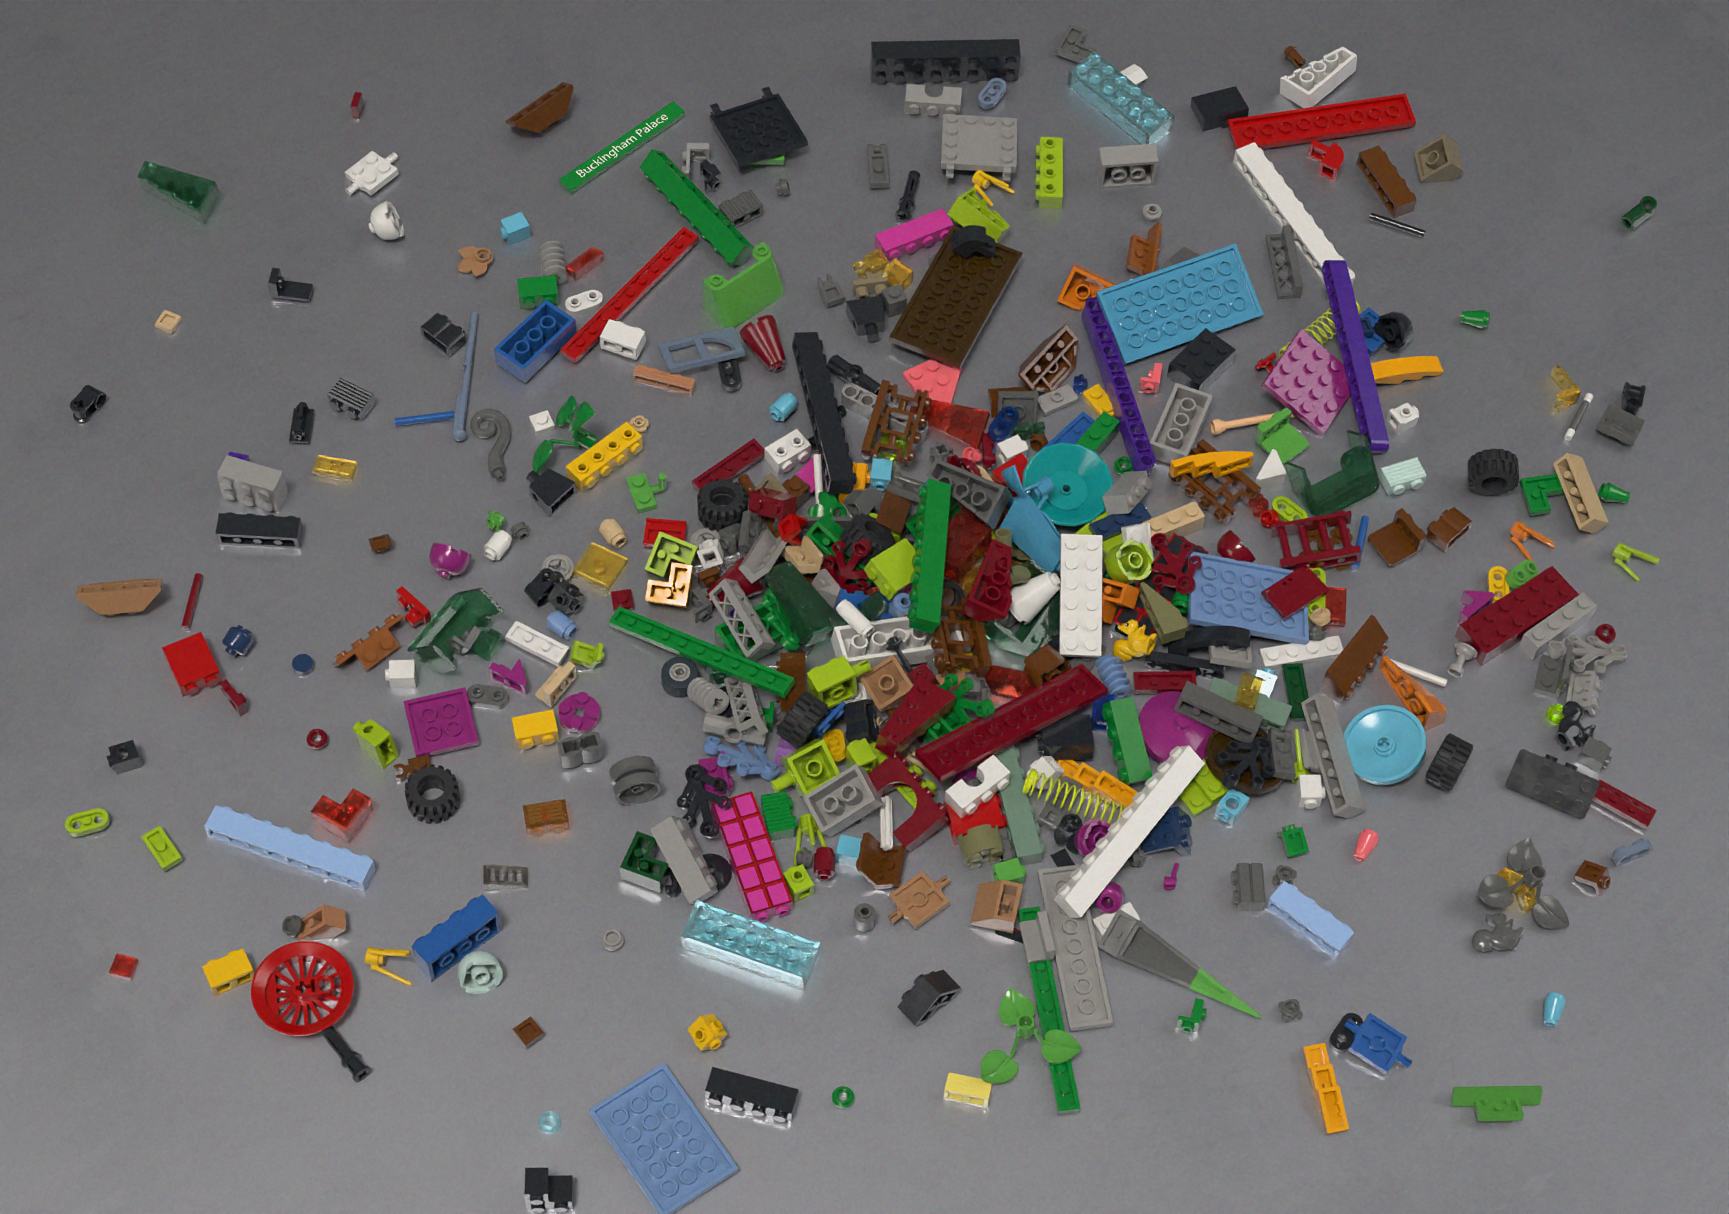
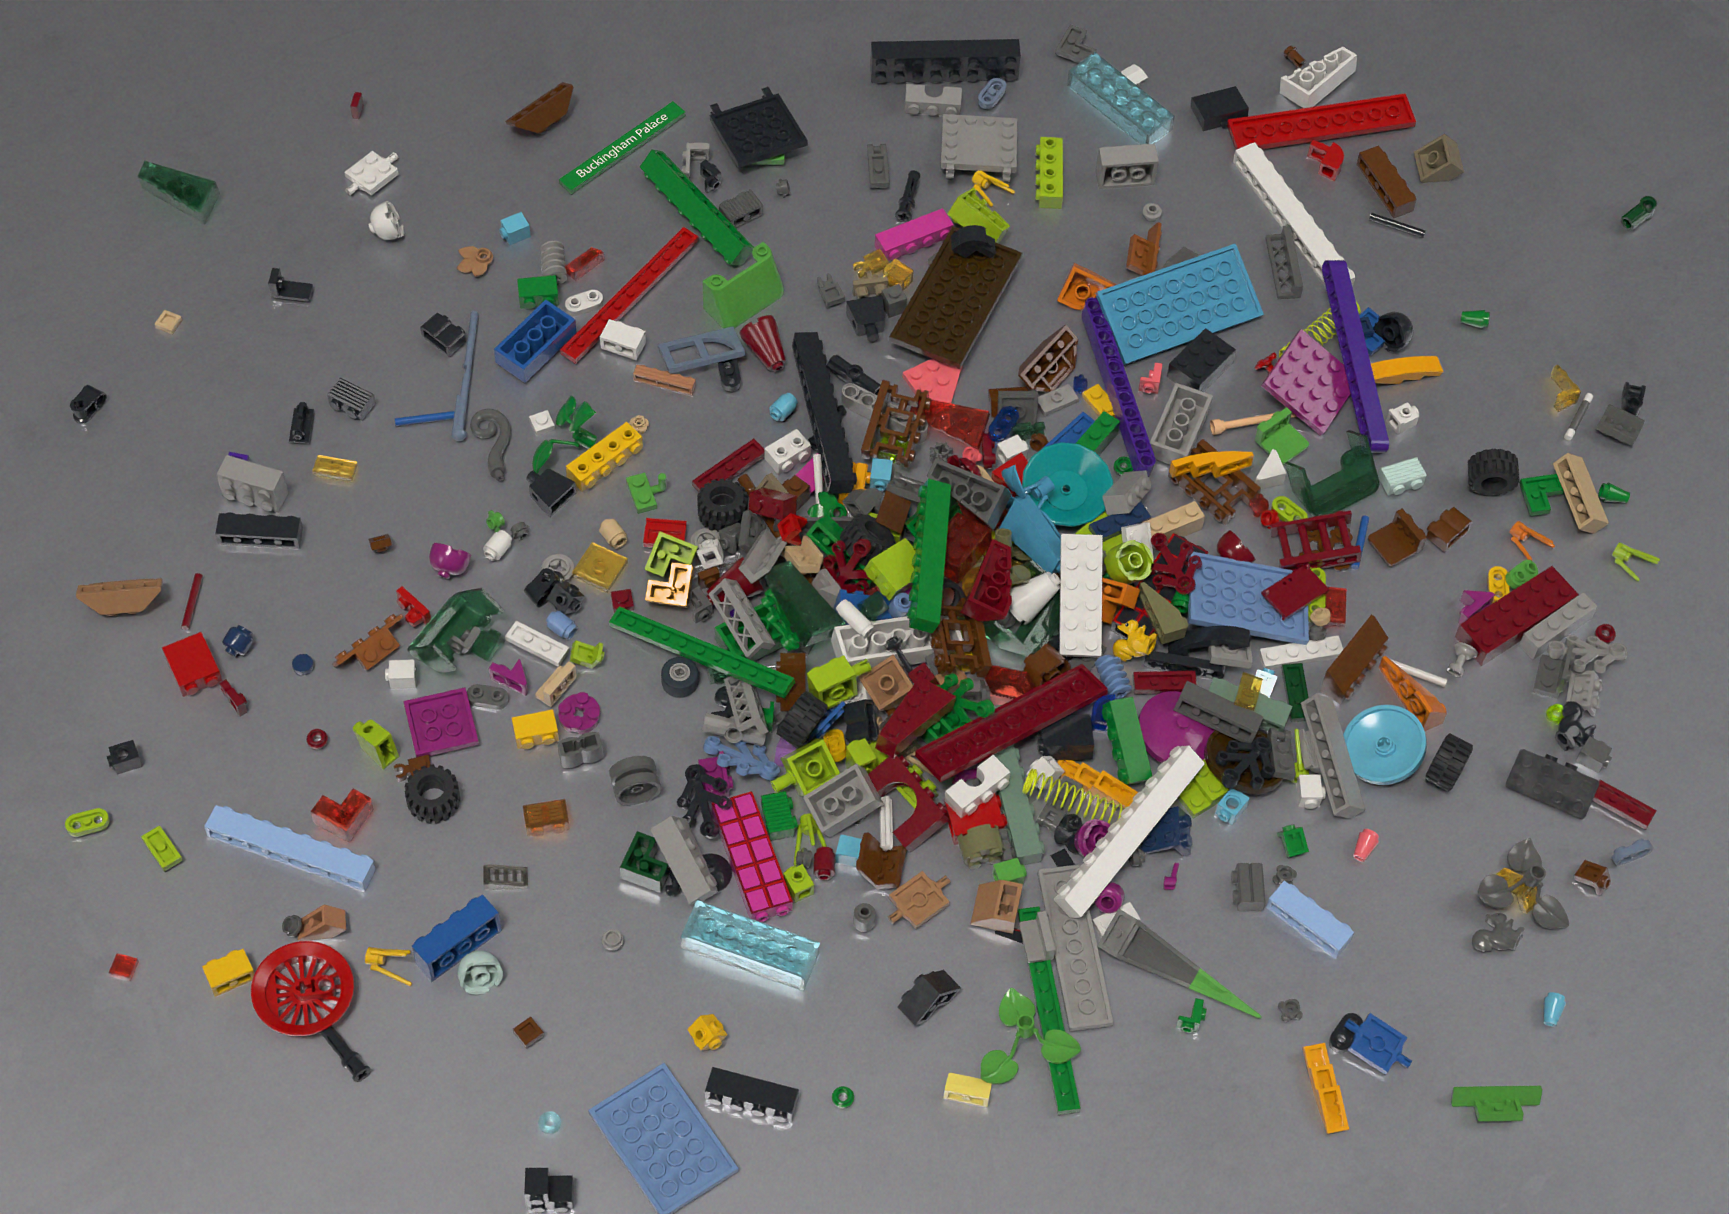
light grey piece [687,677,729,715] -> none

